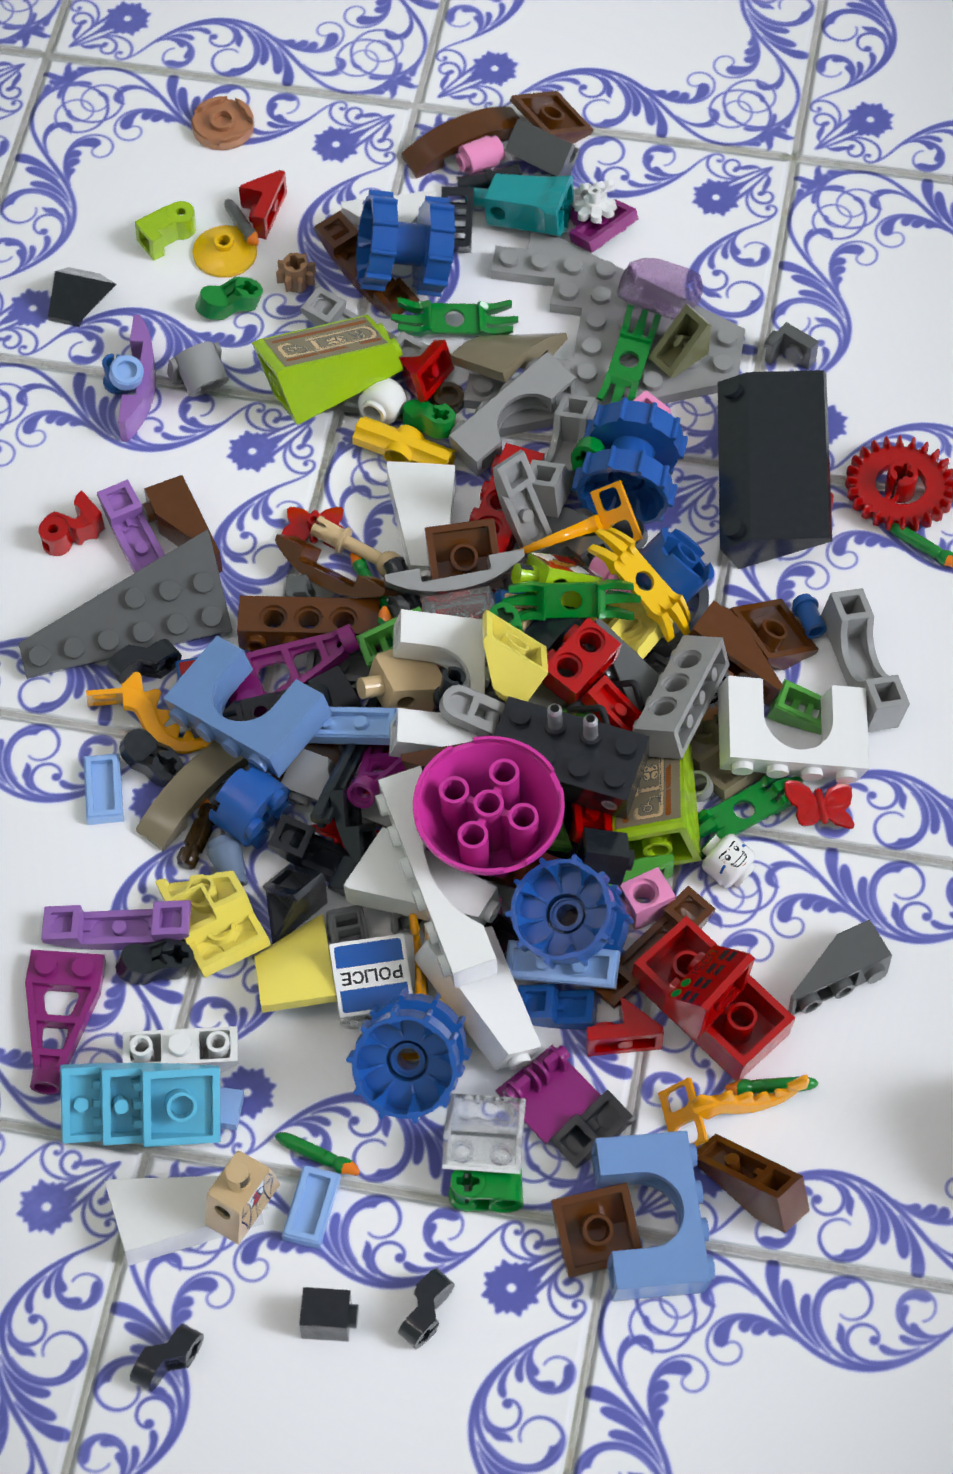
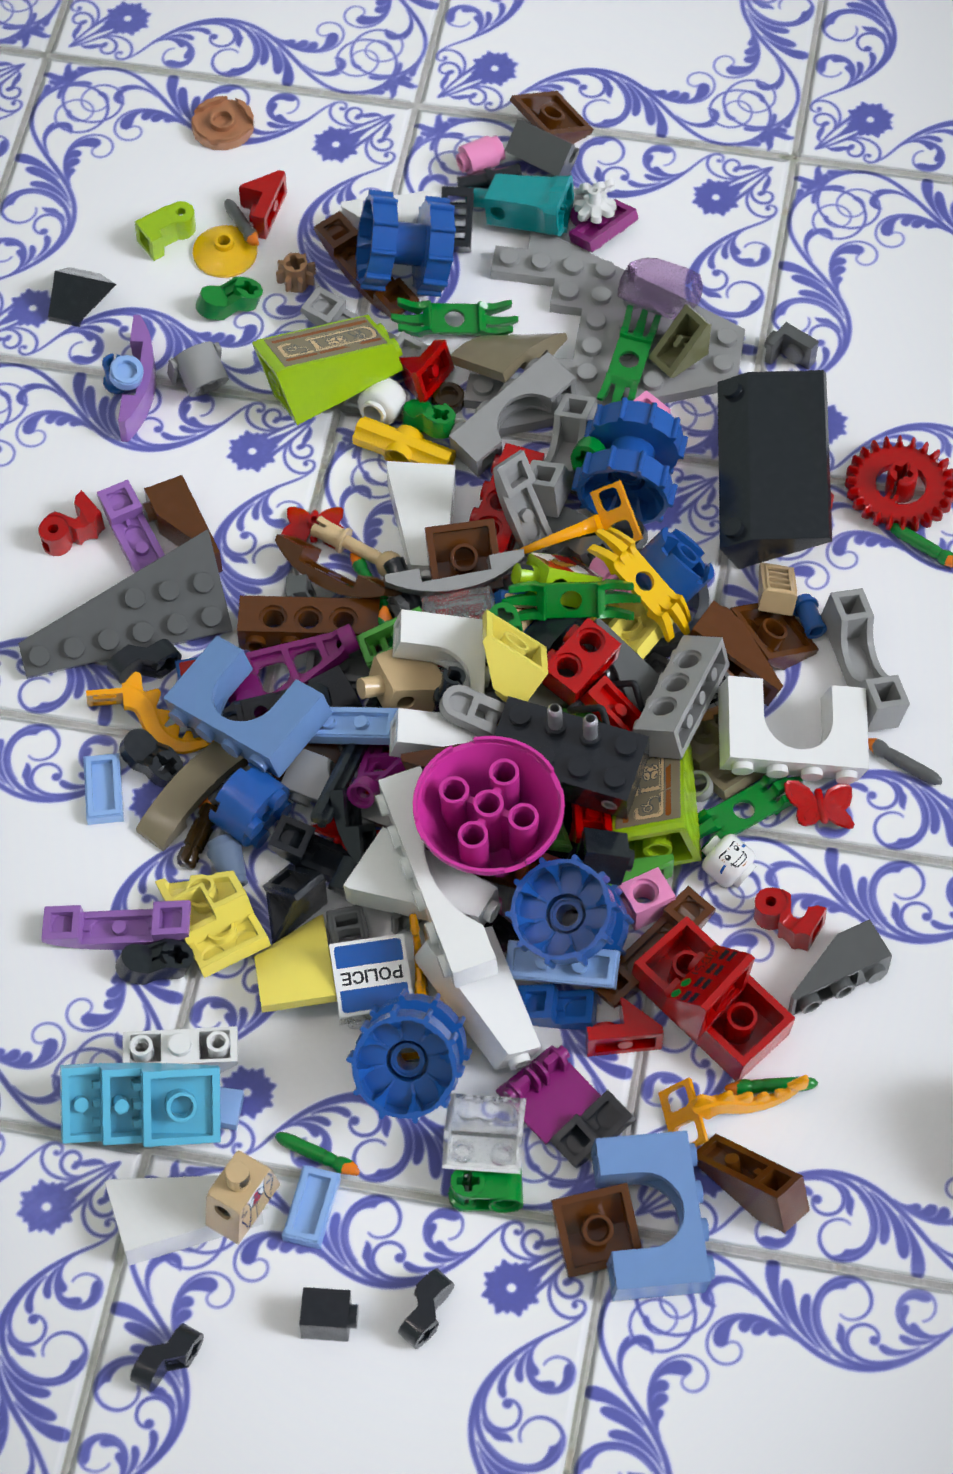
magenta plate [25,949,106,1095] -> none
reddish brown slope [401,106,520,179] -> none
bright green slope [767,679,822,735] -> none
none -> red leg [754,887,827,952]
none -> tan slope [758,562,797,616]
none -> dark grey piece [868,738,942,785]

